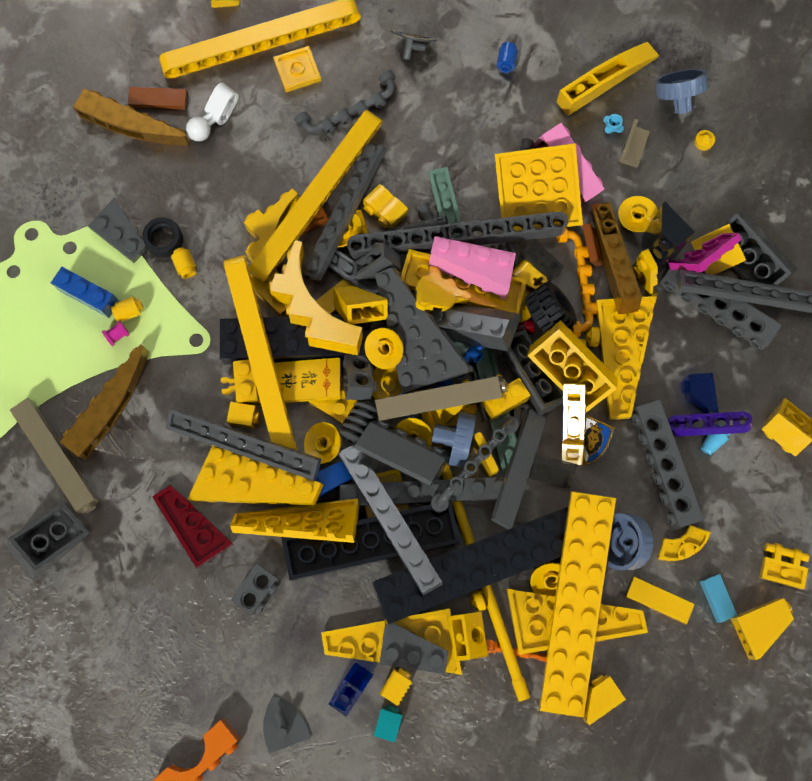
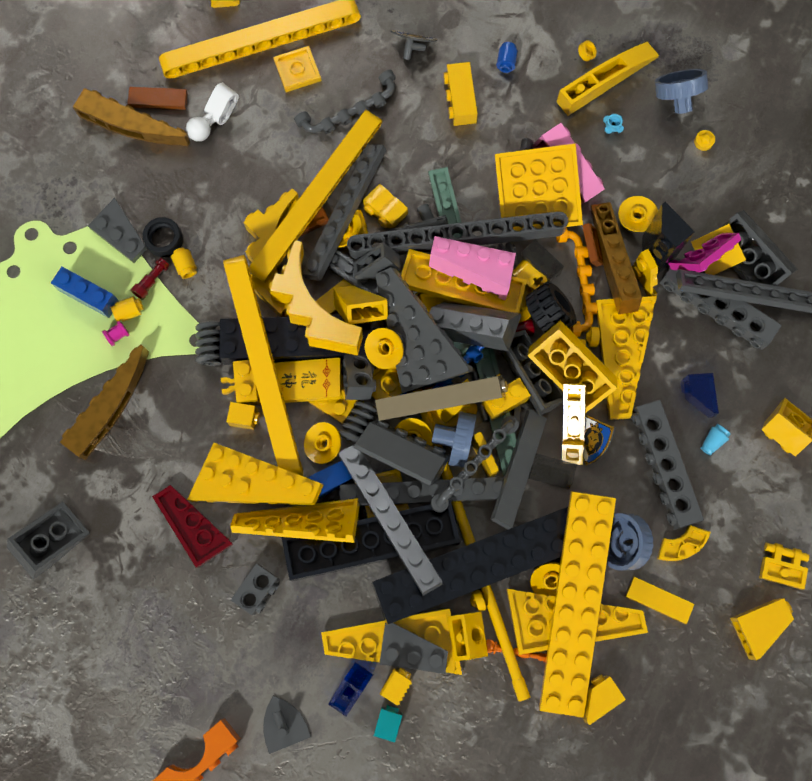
dark tan brick [10,398,100,514] -> none
dark grey plate [166,408,321,481] -> none
yellow tile [415,266,470,312] -> none
dark tan panel [619,118,650,168] -> none
dark purple beam [668,411,753,436] -> none
medium azure slope [699,574,737,623] -> none
none -> dark red piece [130,258,169,300]
none -> dark grey piece [195,321,222,366]
none -> yellow brick [443,62,478,126]
none -> yellow tile [578,40,597,61]

